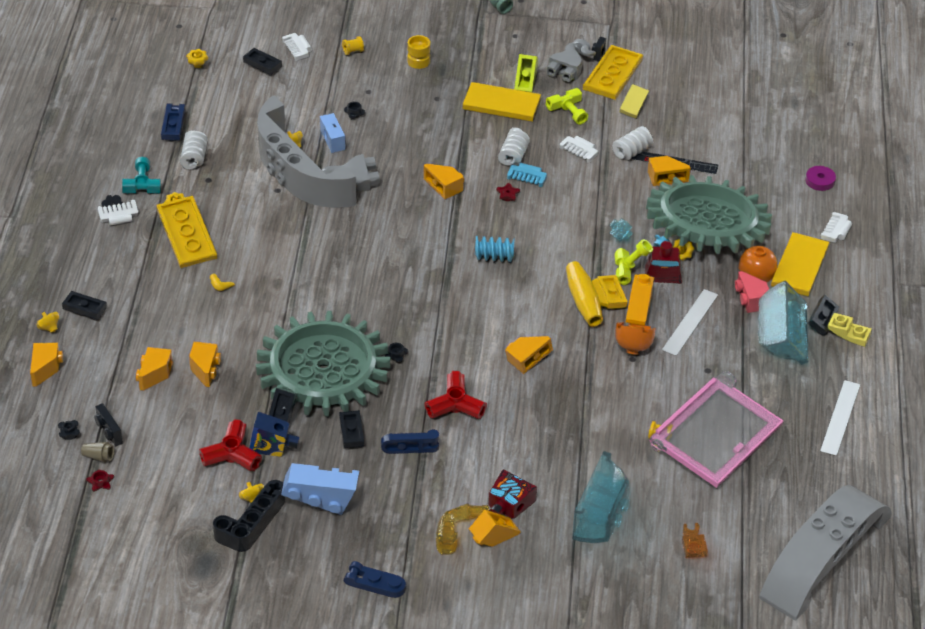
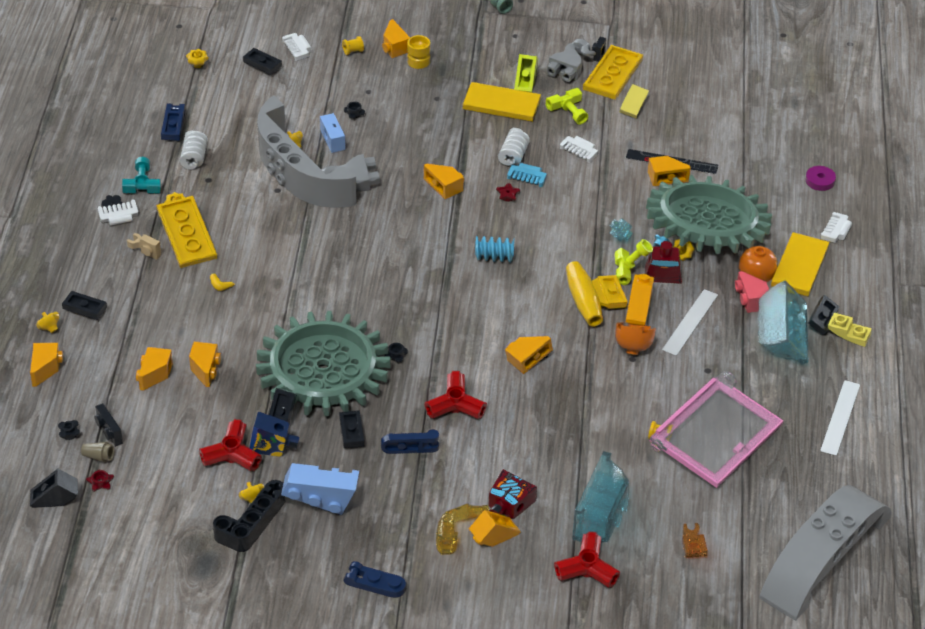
white piece [612,126,654,160] -> none
none -> black slope [30,468,78,508]
none -> tan plate [127,233,161,260]
none -> light orange slope [382,19,410,58]
none -> red piece [554,531,620,588]

